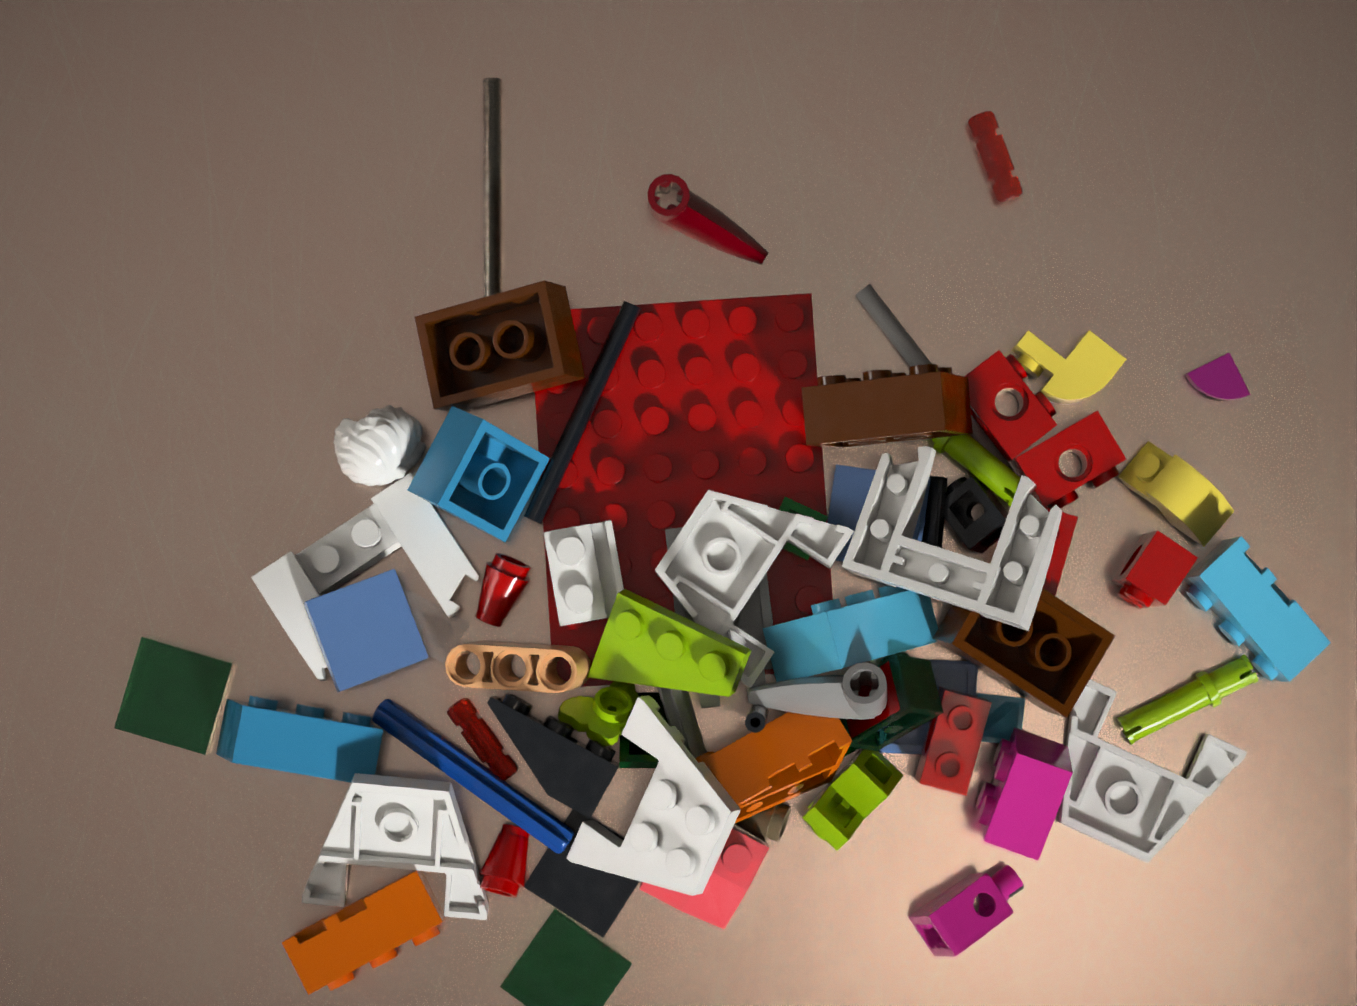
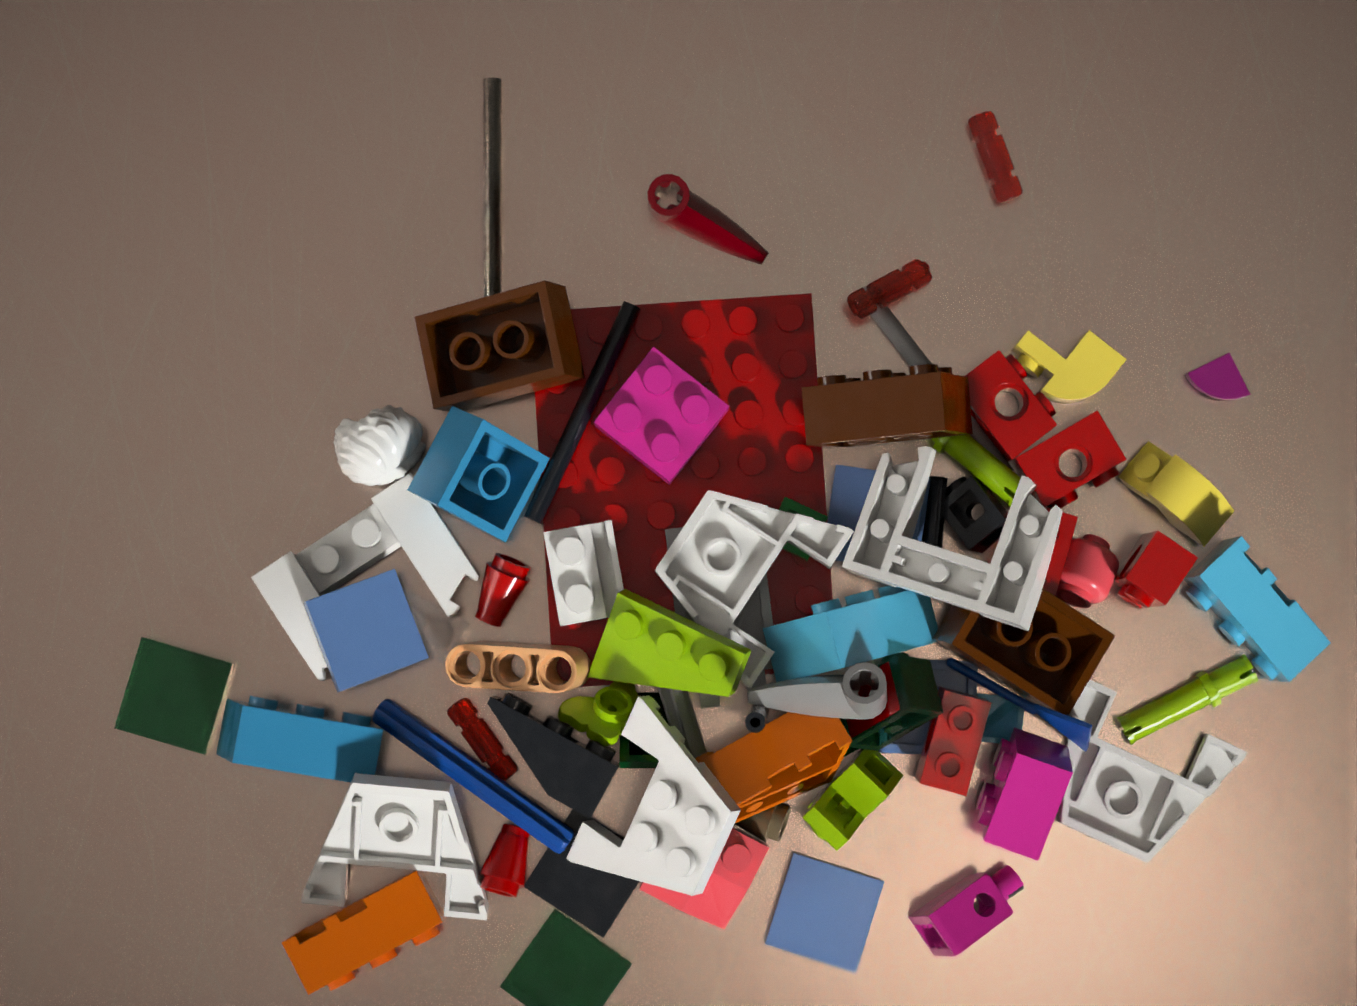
none -> dark pink brick [594,347,729,485]
none -> medium blue tile [764,852,884,973]
none -> clear red axle [847,259,932,319]
none -> blue piece [946,658,1092,752]
none -> coral head [1056,534,1119,608]

